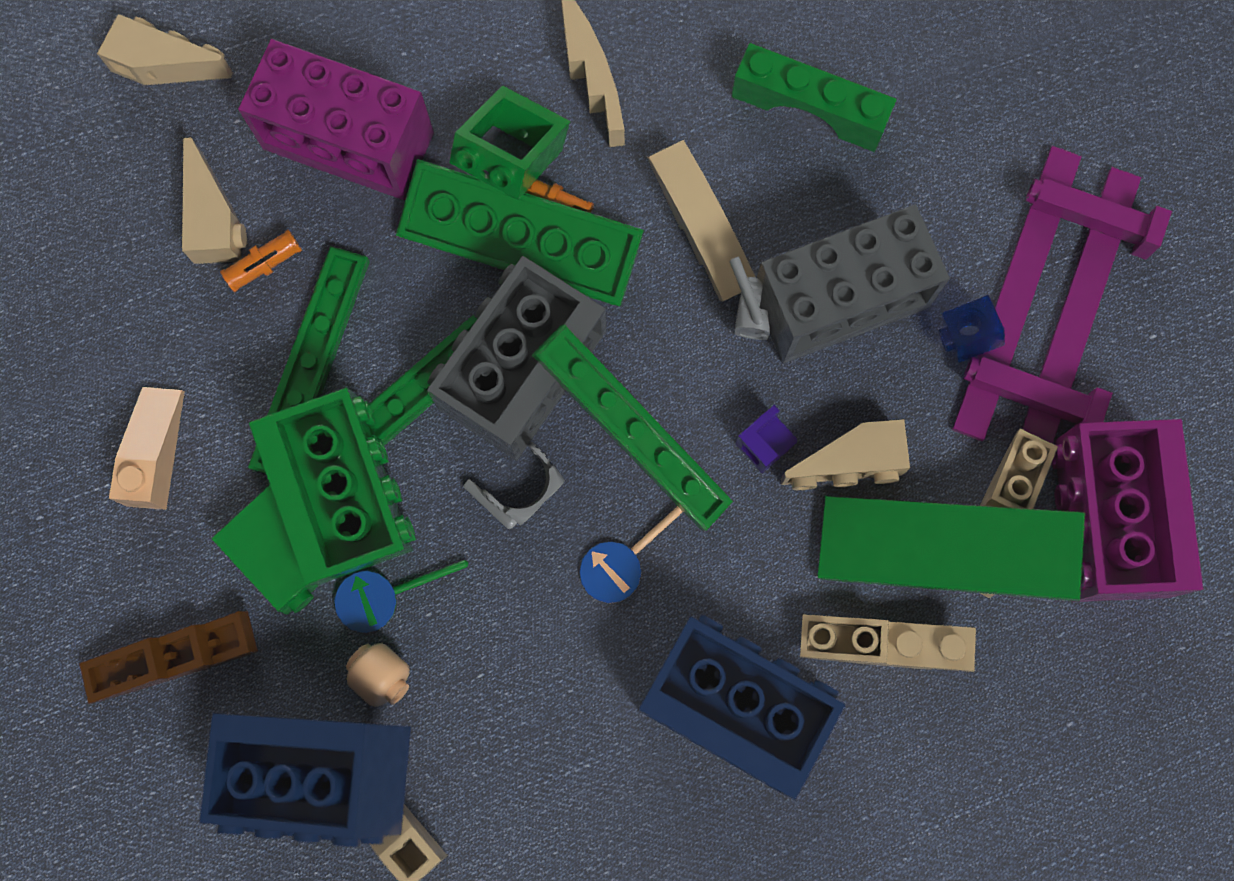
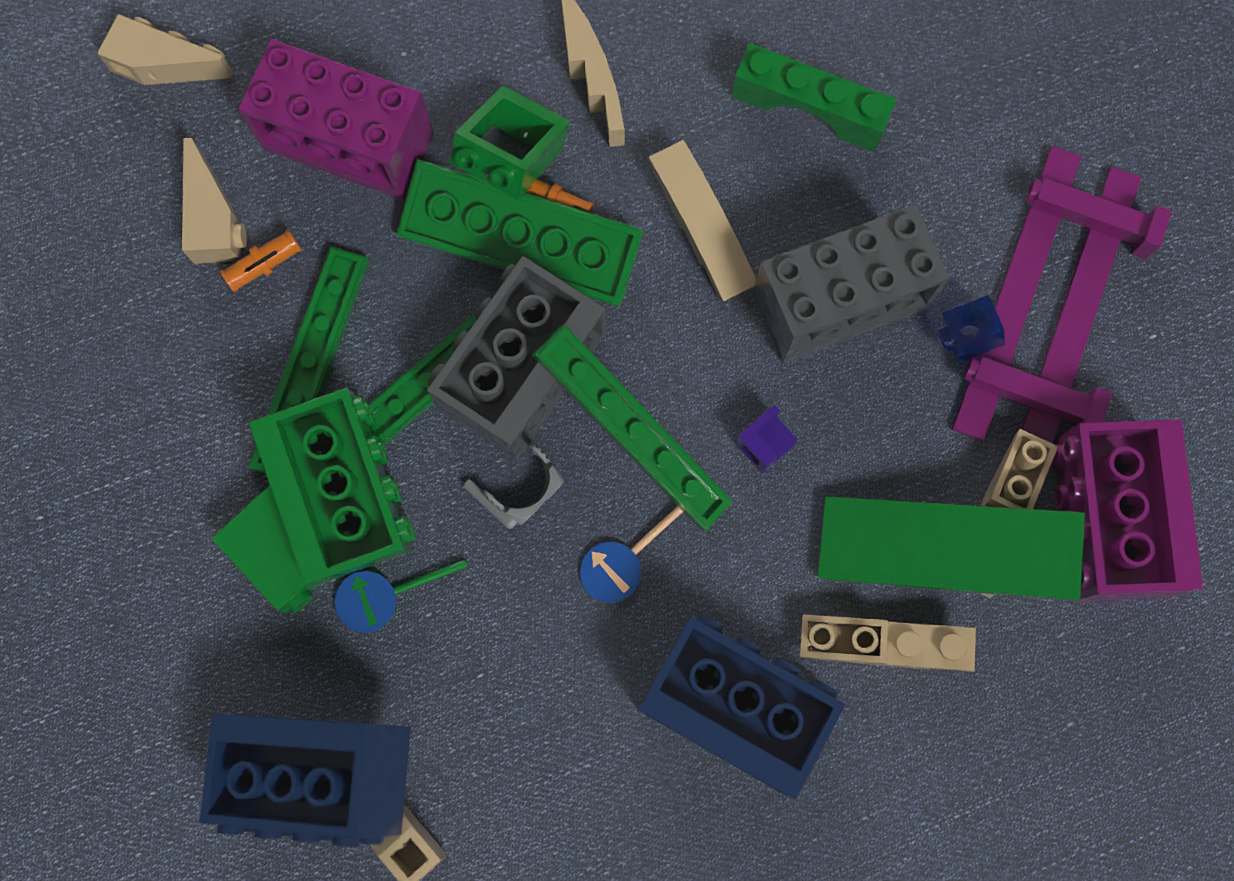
reddish brown slope [79,611,258,704] -> none
light nougat slope [109,387,185,510] -> none
light nougat head [346,643,409,707] -> none
light grey helmet [730,257,770,340] -> none
tan slope [781,419,910,490] -> none

